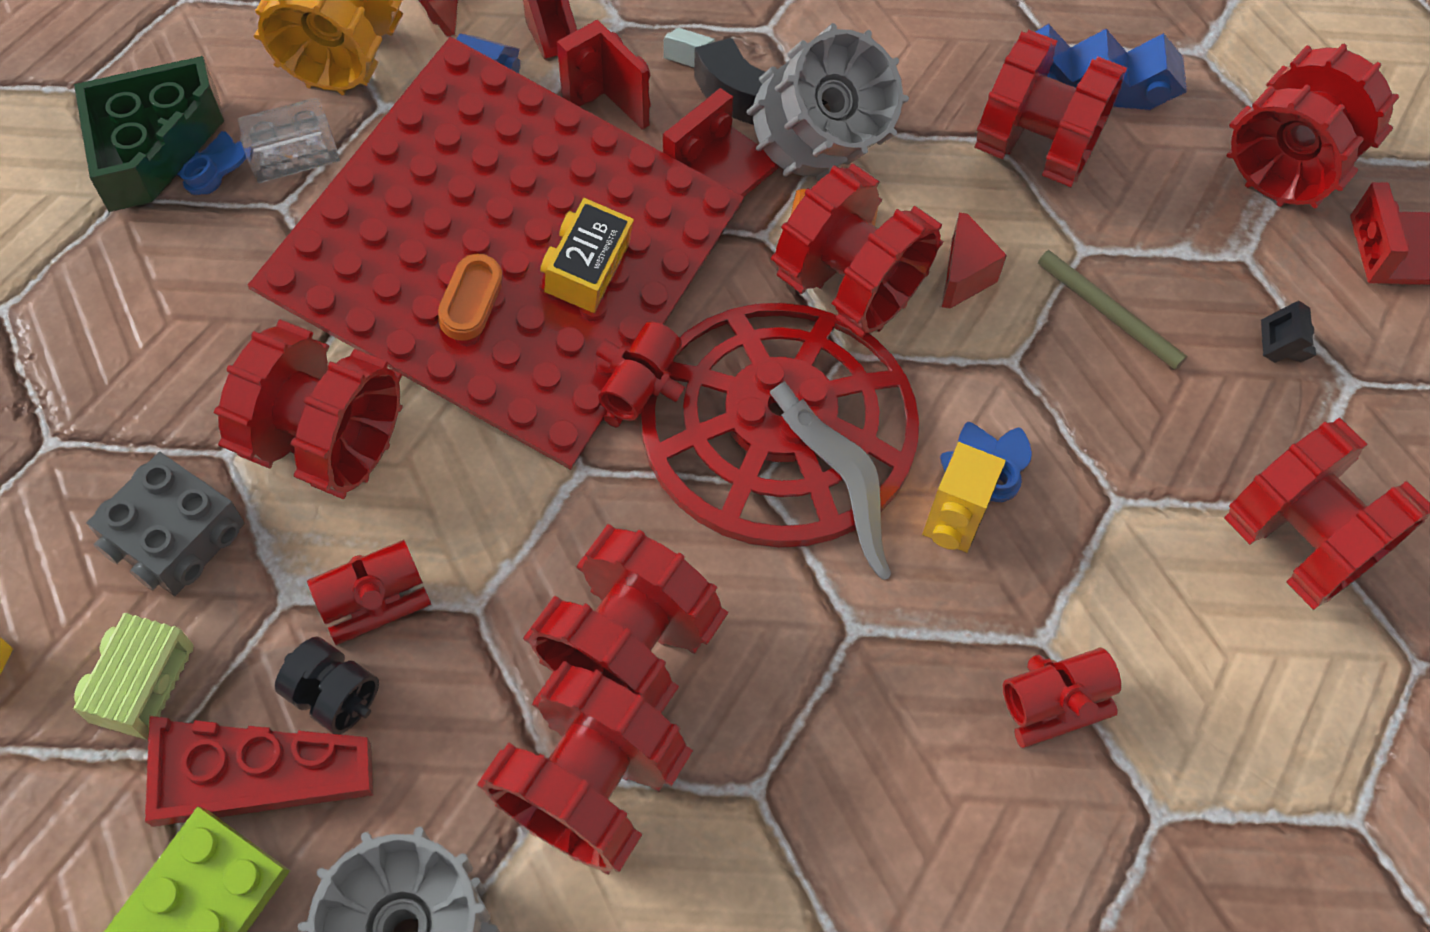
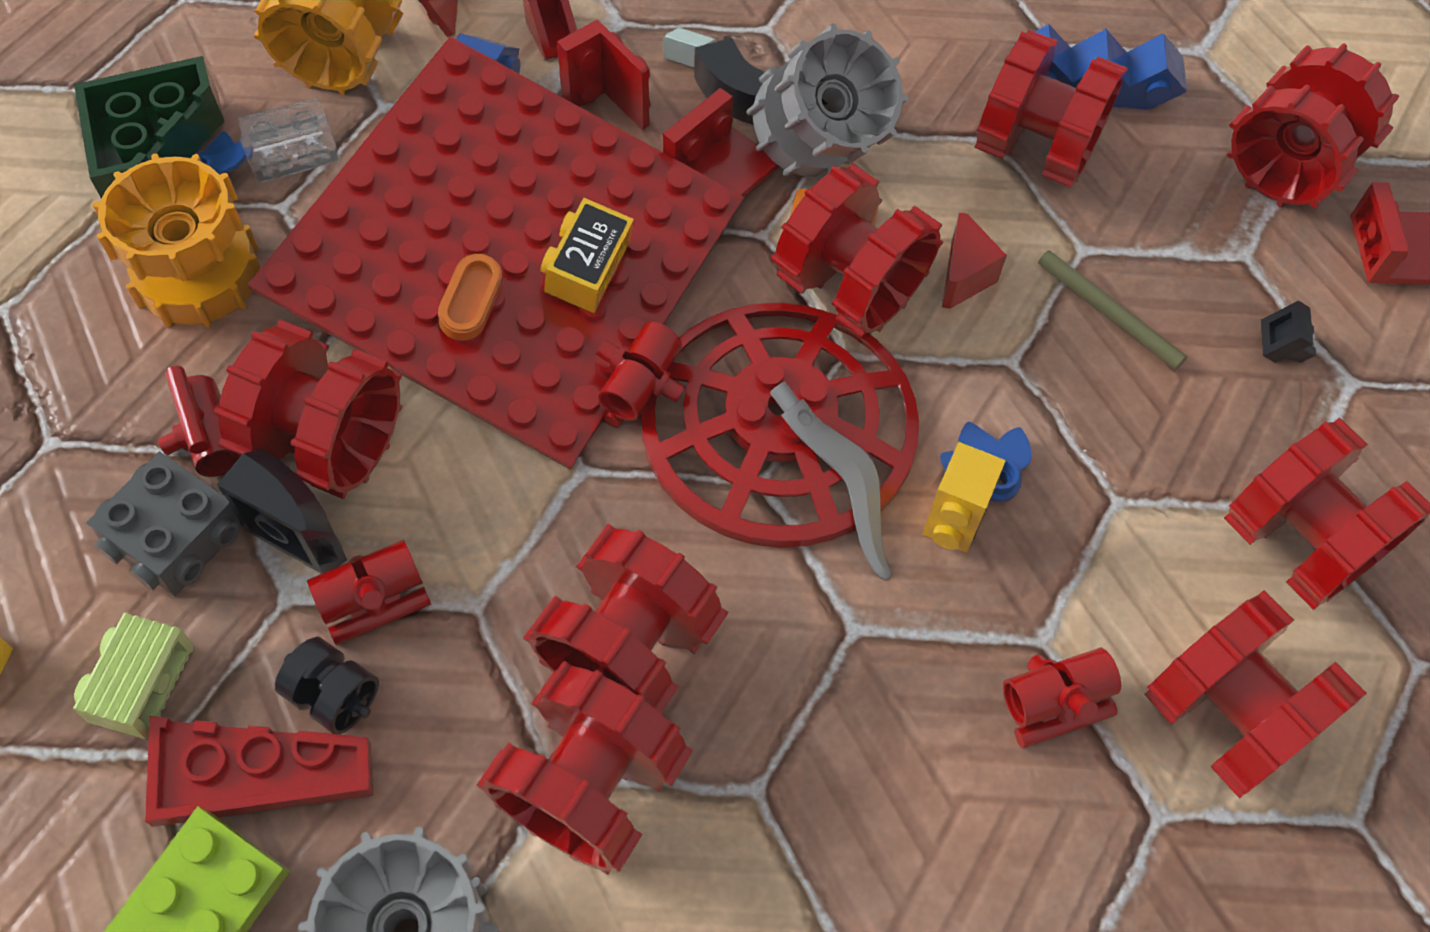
none -> light orange piece [92,153,261,328]
none -> red pin [158,366,240,477]
none -> black slope [217,448,347,574]
none -> red piece [1144,590,1367,799]

